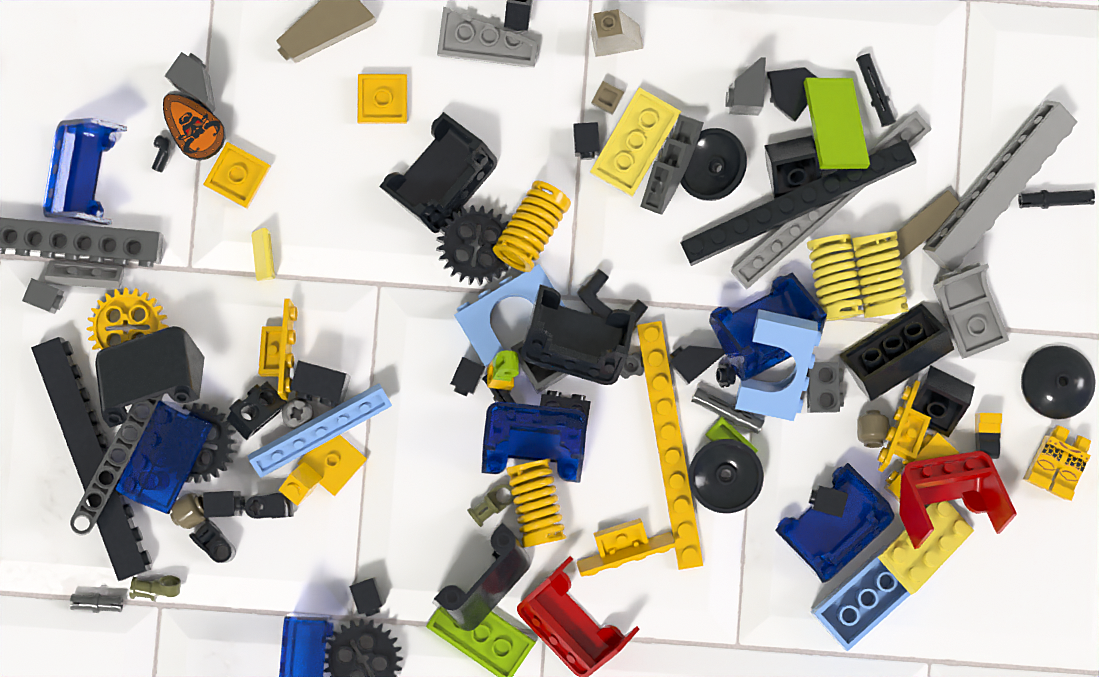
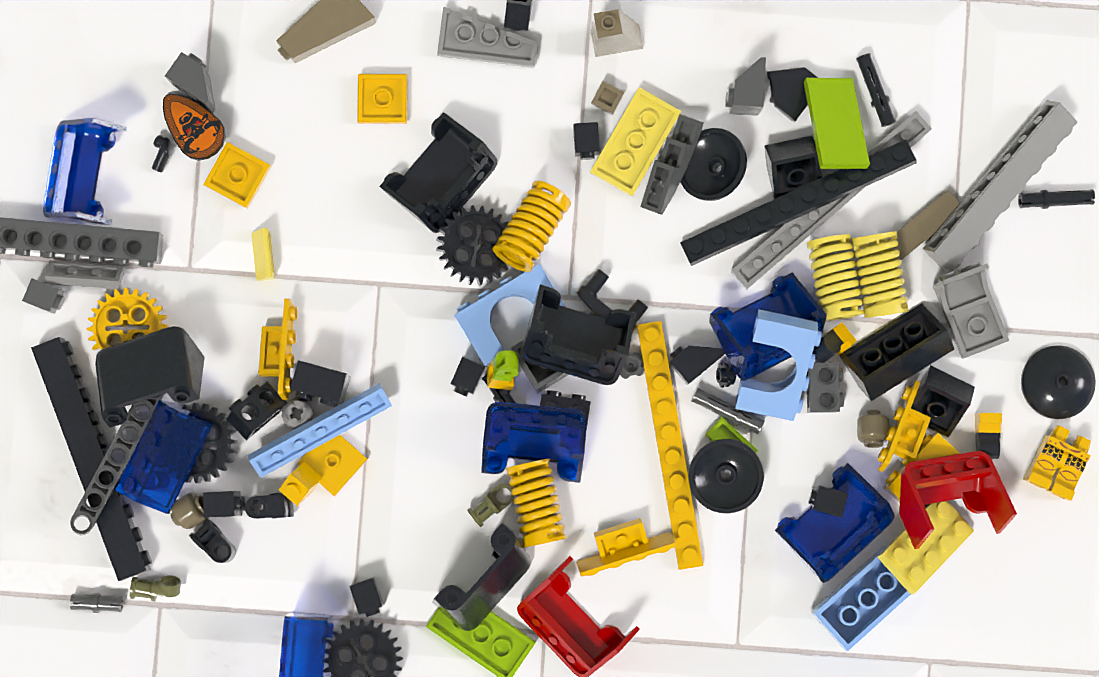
none -> black leg [812,322,857,363]

